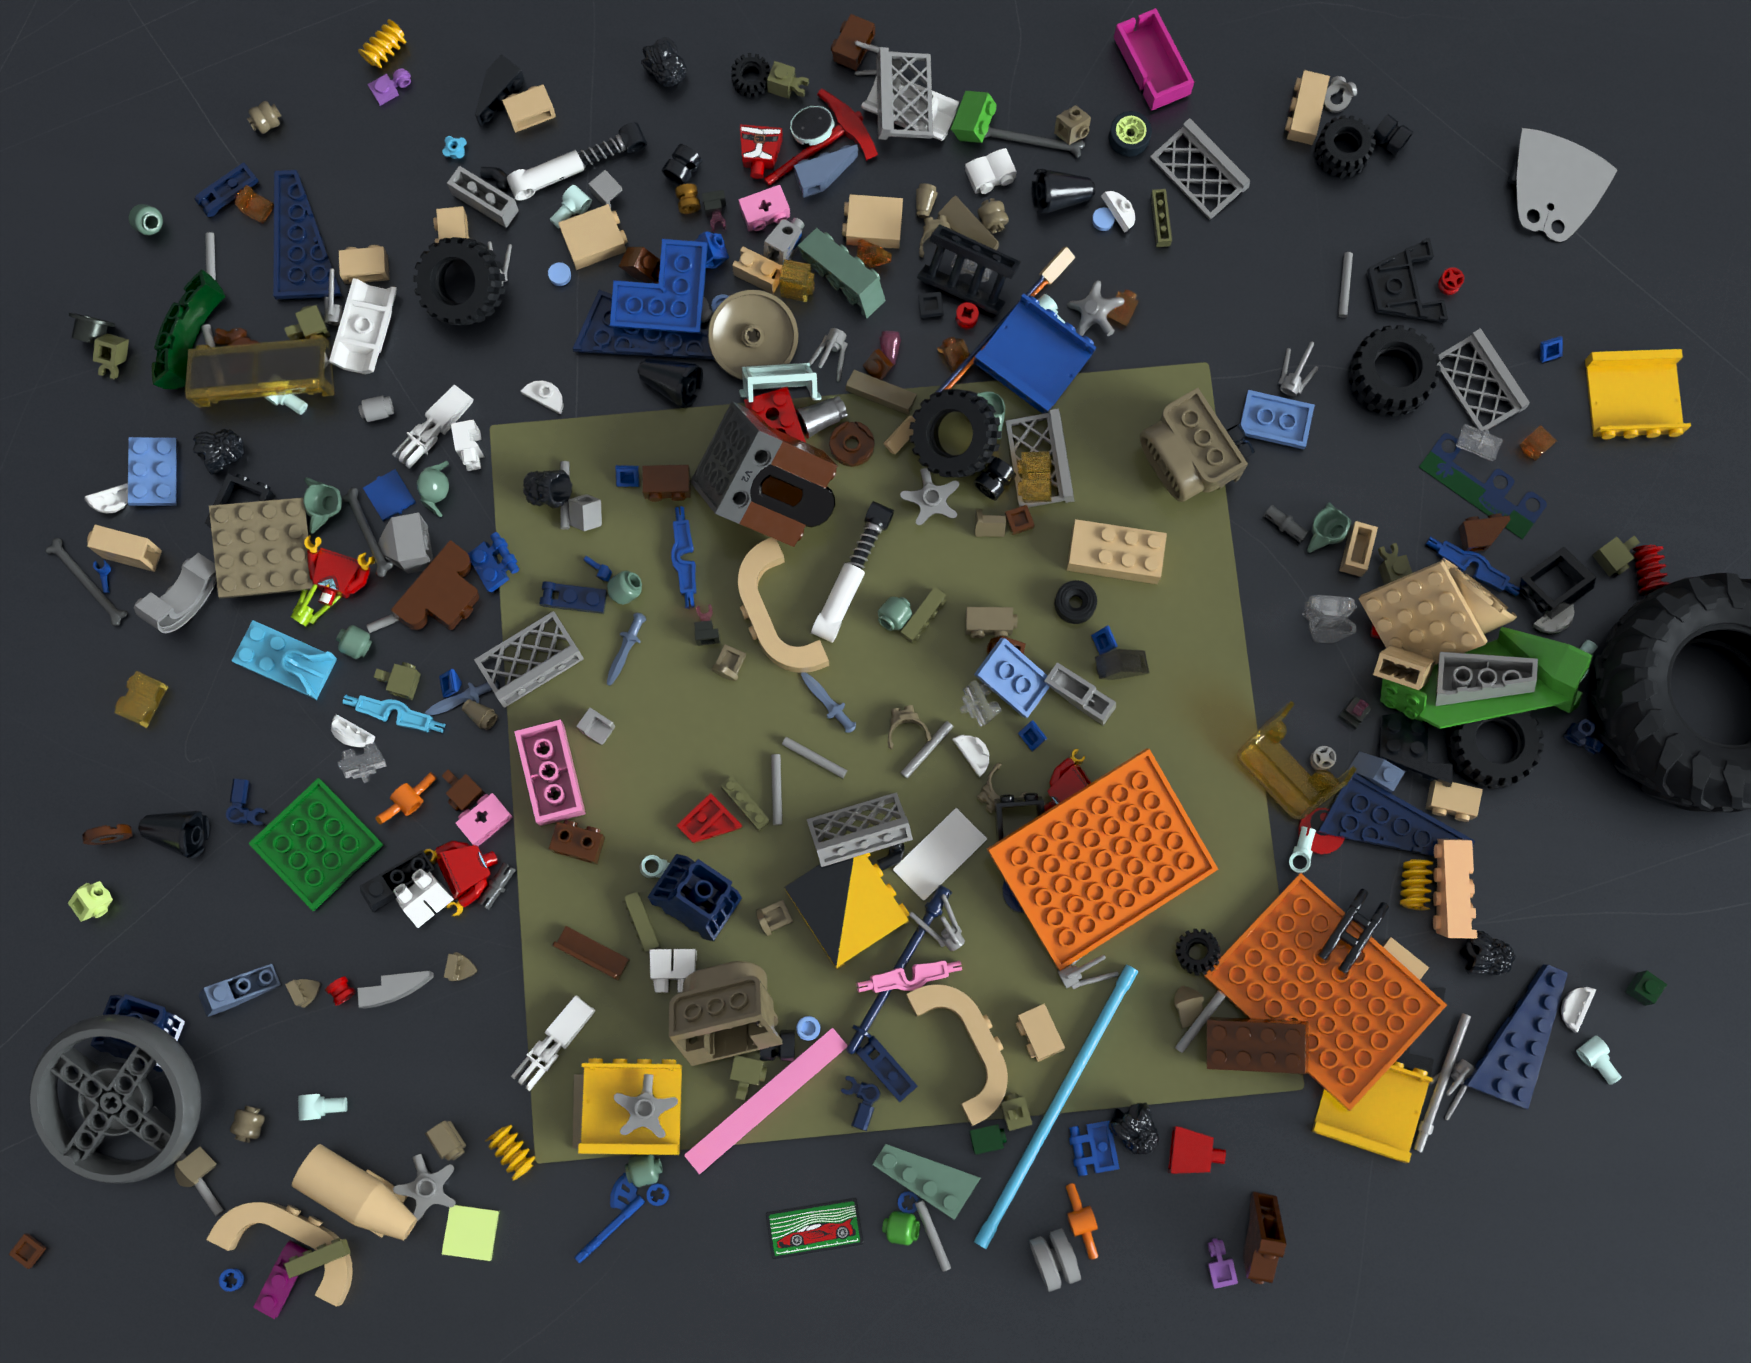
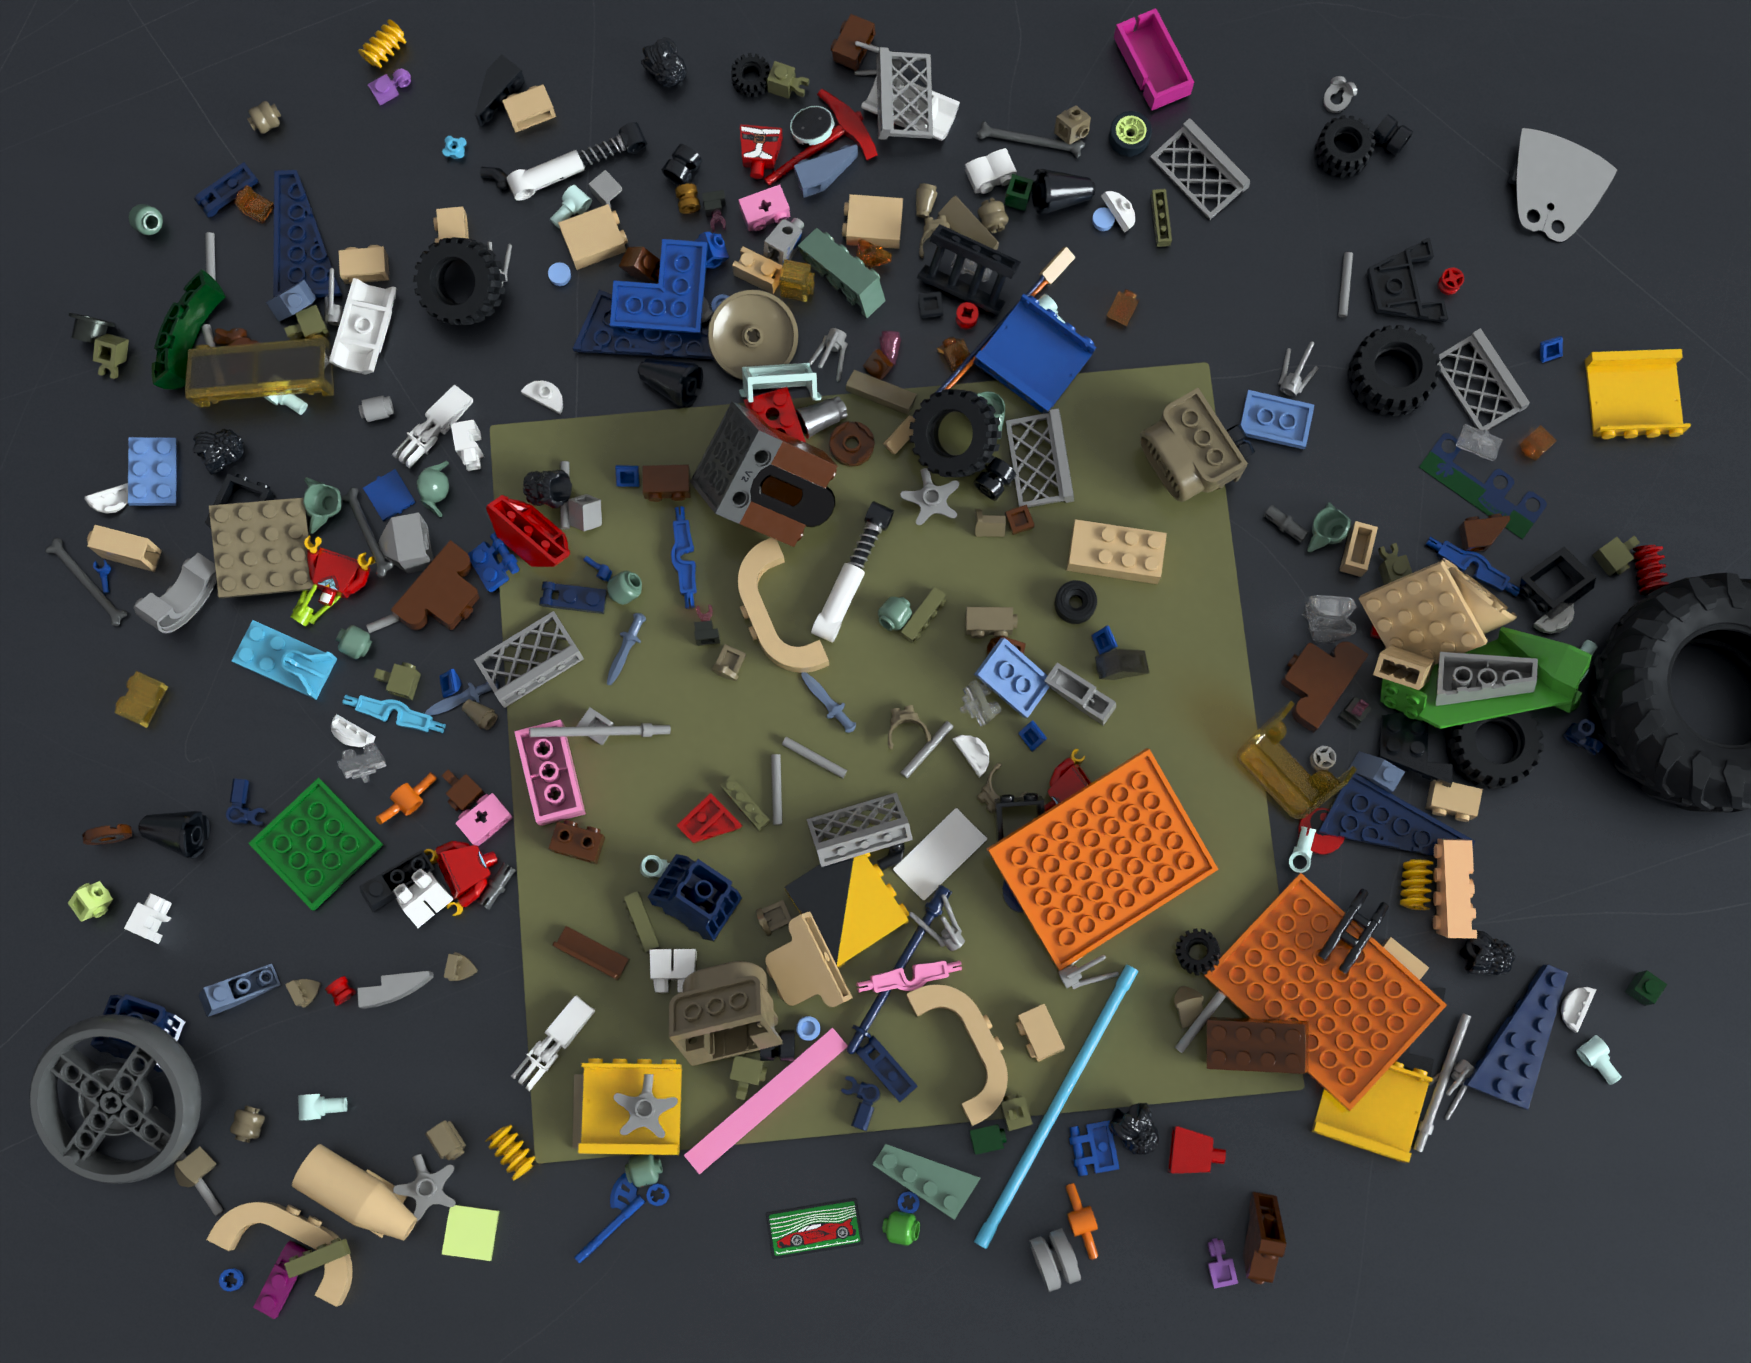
reddish brown plate [8,1233,46,1269] -> none
light grey brick [447,166,519,228] -> none
light grey bar [915,1199,951,1272] -> none
bright green brick [951,91,997,143] -> none
clear yellow brick [1017,451,1052,503] -> none
light grey animal [1067,280,1125,336] -> none
tan brick [1285,70,1330,145] -> none
none -> white hips [124,893,172,944]
none -> sand blue slope [266,280,317,321]
none -> red wedge [486,495,570,567]
none -> light grey bar [529,723,671,737]
none -> tan brick [766,911,852,1007]
none -> dark green brick [1004,174,1034,211]
none -> reddish brown brick [1281,641,1369,733]

